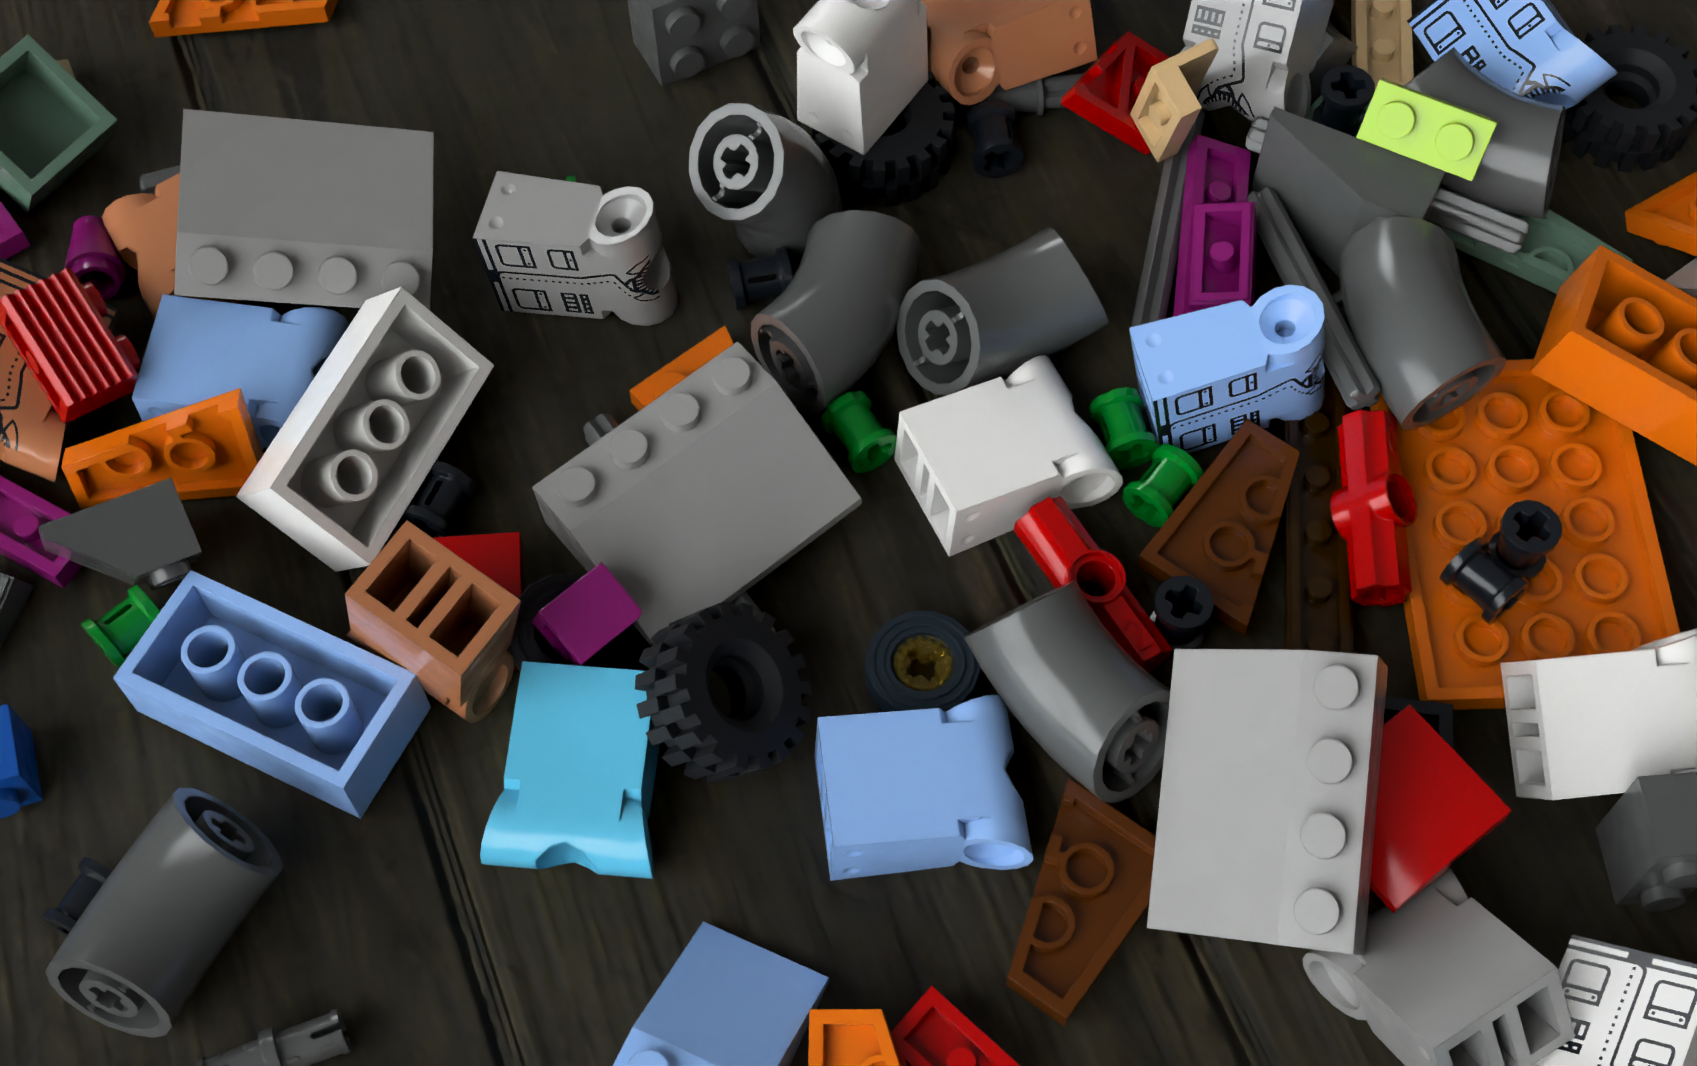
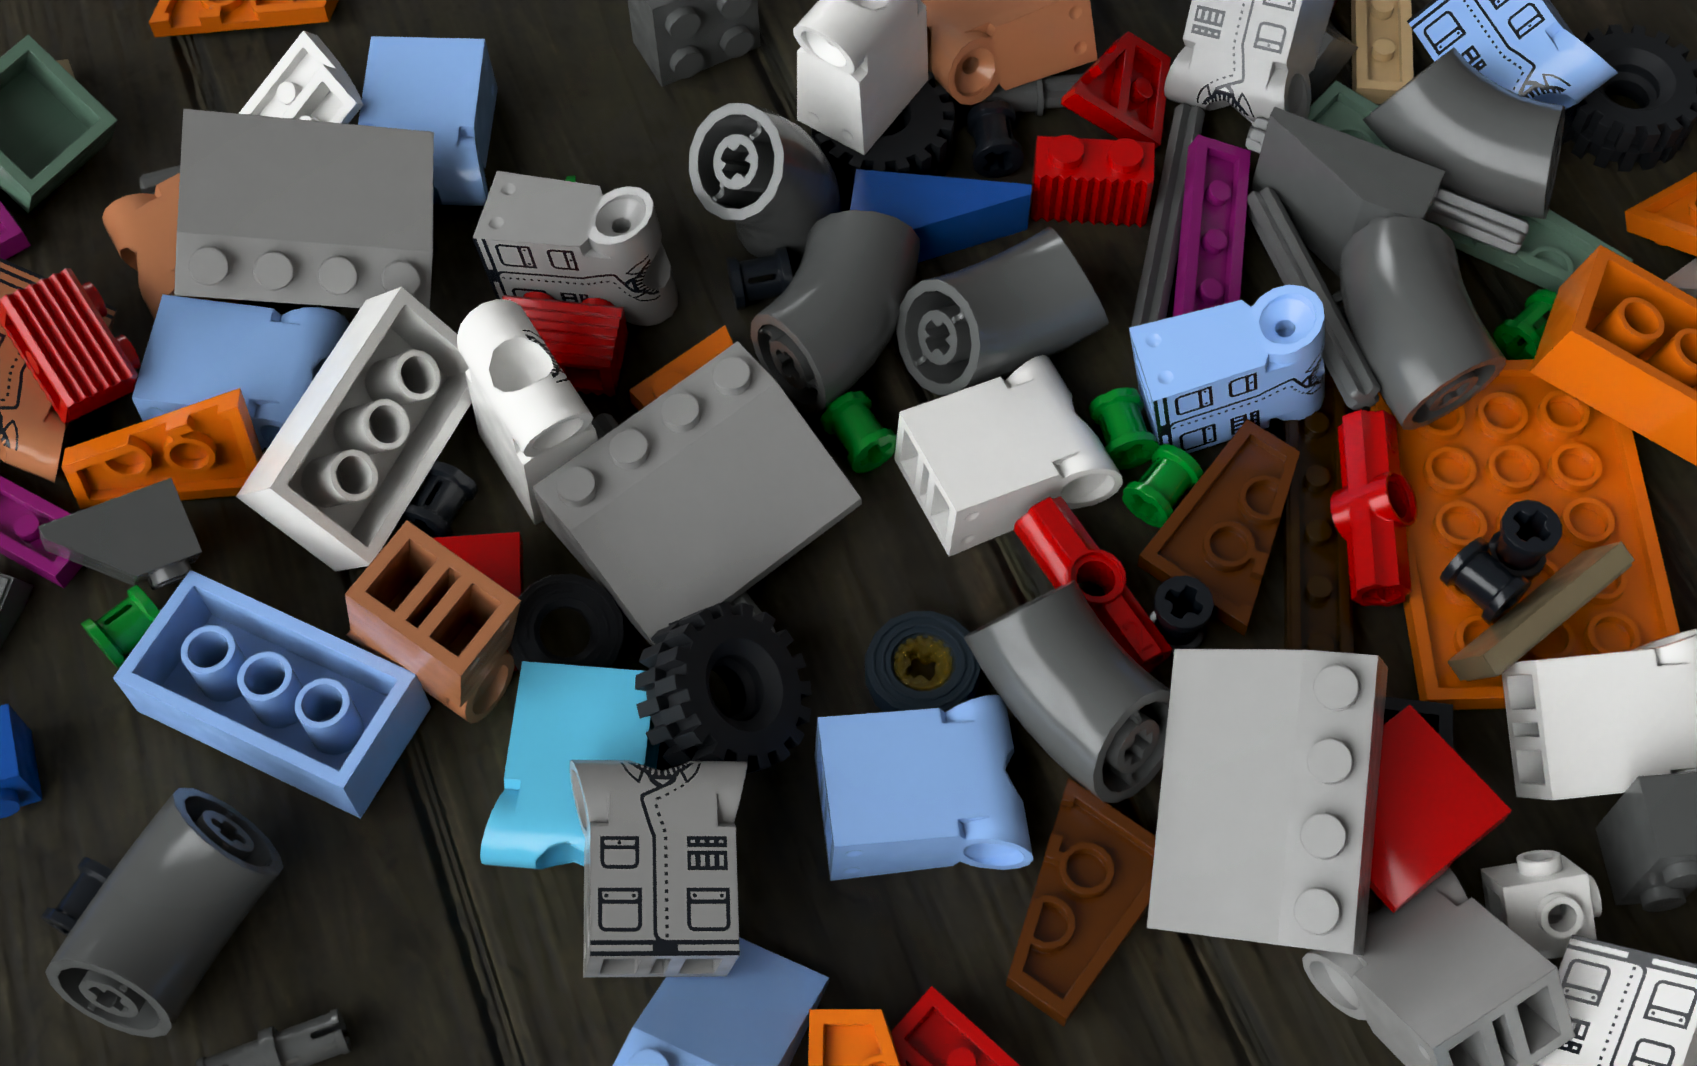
magenta cone [64,215,126,301] -> none
magenta panel [532,562,642,666] -> none
tan panel [1130,38,1219,163] -> none
magenta slope [1189,201,1258,311] -> none
black bush [1312,65,1375,137] -> none
plate [1356,78,1498,181] -> none
none -> white slope [239,31,363,124]
none -> light blue piece [358,36,498,206]
none -> white piece [457,299,598,525]
none -> red brick [502,292,628,397]
none -> light grey piece [570,760,747,978]
none -> blue slope [850,169,1032,263]
none -> red brick [1030,135,1155,228]
none -> dark tan tile [1447,541,1635,681]
none -> white brick [1481,850,1602,959]
none -> green bush [1493,289,1557,360]

